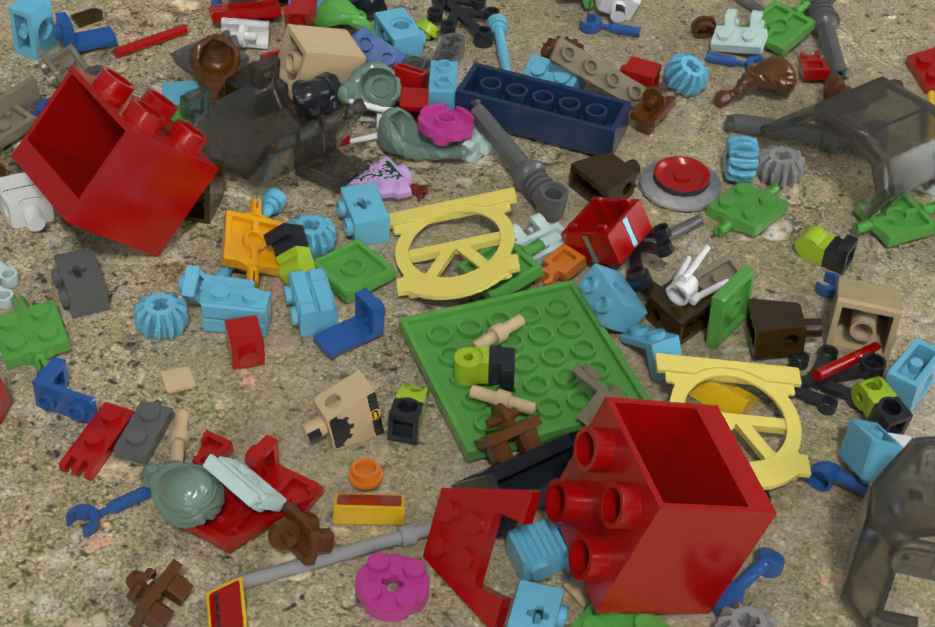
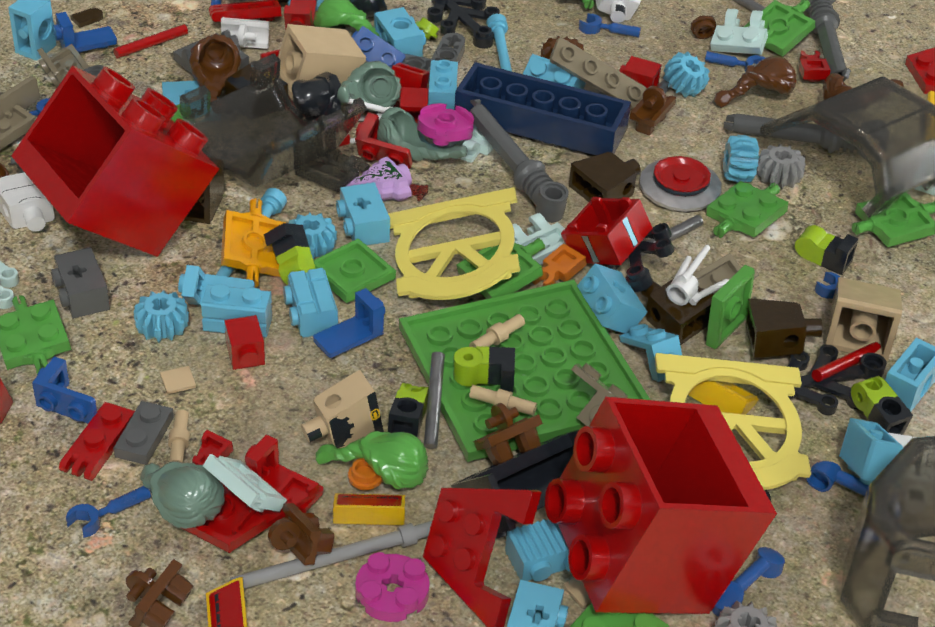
none -> bright green hair [316,431,429,490]
none -> red bracket [355,113,412,169]
none -> flat silver bar [424,352,445,449]

